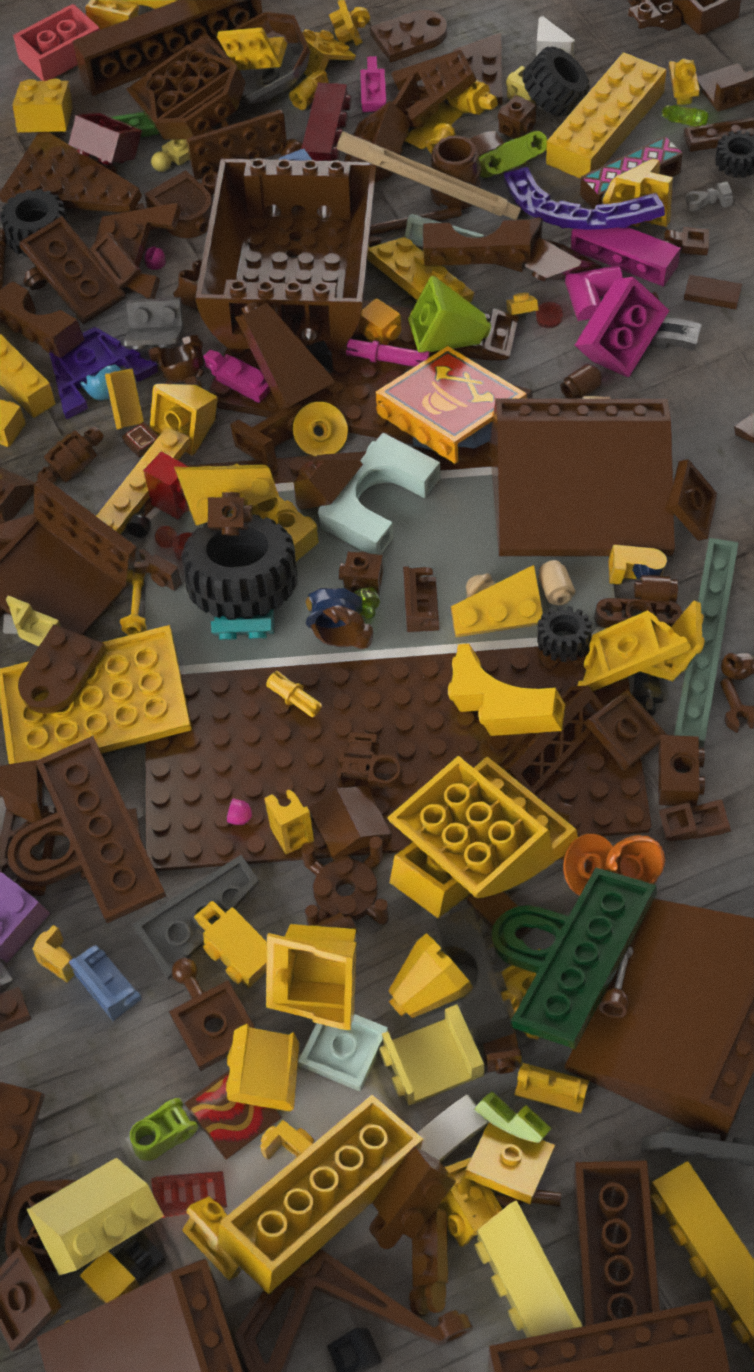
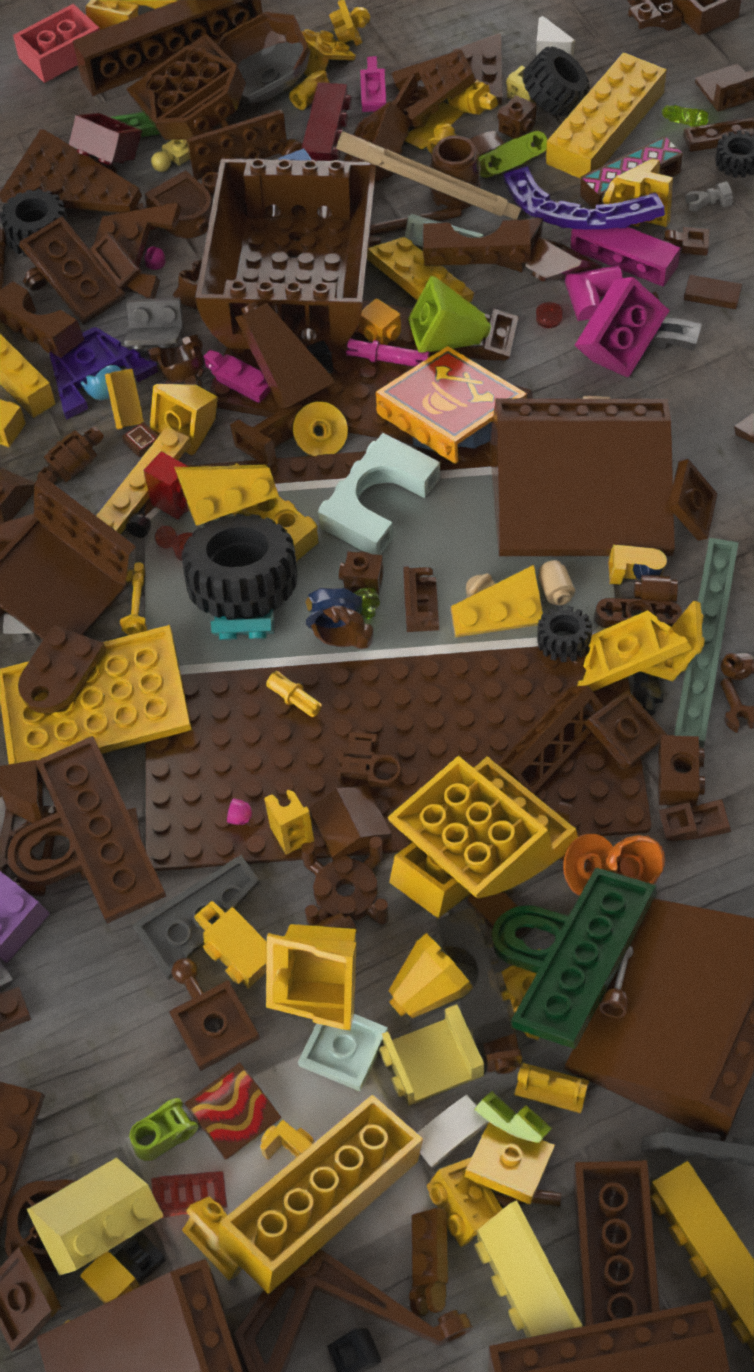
light yellow slope [6,596,61,646] -> none
yellow brick [12,78,73,133] -> none
yellow bracket [32,925,74,983] -> none
medium blue hinge [69,945,142,1021] -> none
reddish brown plate [133,549,182,591] -> none
reddish brown brick [208,492,253,536] -> none
yellow bracket [217,28,287,70] -> none
yellow slope [226,1023,299,1111] -> none
reddish brown slope [293,459,363,510] -> none
reddish brown brick [369,1146,456,1249] -> none
reddish brown plate [370,10,447,63] -> none
yellow arch [448,643,565,736] -> none
yellow plate [506,293,538,315] -> none
reddish brown brick [560,364,602,399] -> none
yellow hips [668,59,700,105] -> none

